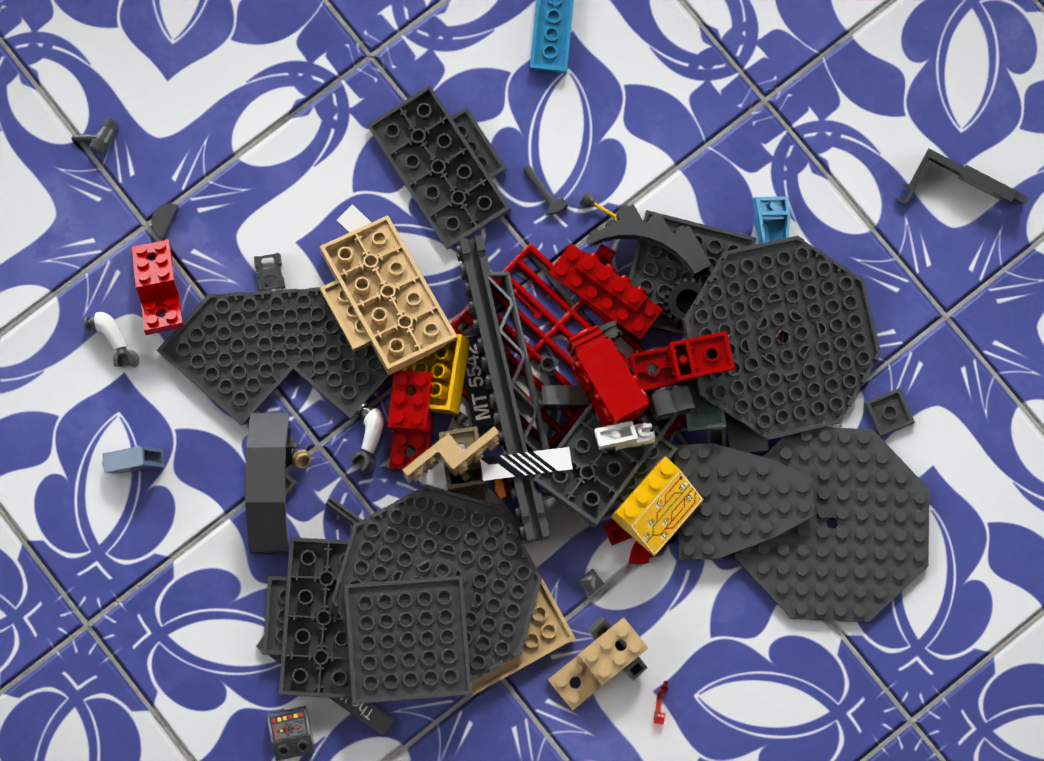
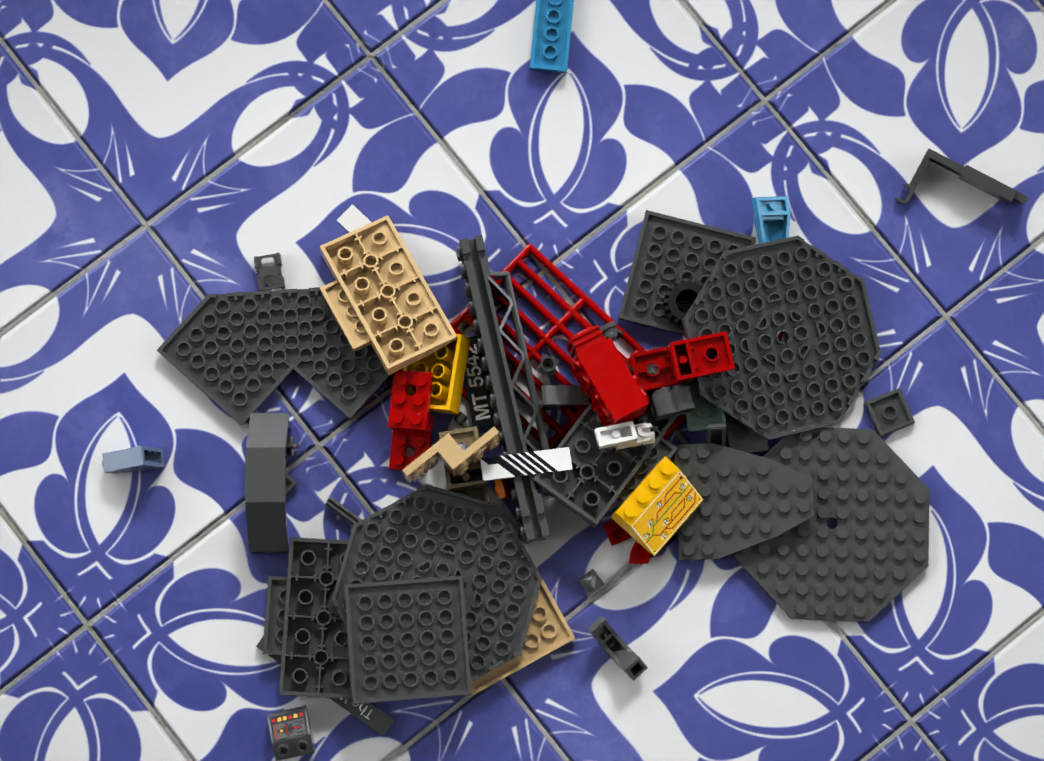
dark grey piece [71,118,119,154] -> none
piece [84,312,139,368] -> none
red bracket [132,239,184,336] -> none
dark grey tile [151,203,179,240] -> none
tan plate [292,450,311,469] -> none
piece [349,403,384,475] -> none
dark grey slope [367,85,512,250] -> none
red hinge [513,289,541,319] -> none
dark grey piece [523,165,568,216] -> none
red plate [548,243,663,341] -> none
tan bracket [548,617,648,710] -> none
dark grey hinge [579,191,618,221] -> none
dark grey arch [586,204,711,278] -> none
red hinge [595,243,616,263] -> none
clear red piece [653,681,668,724] -> none

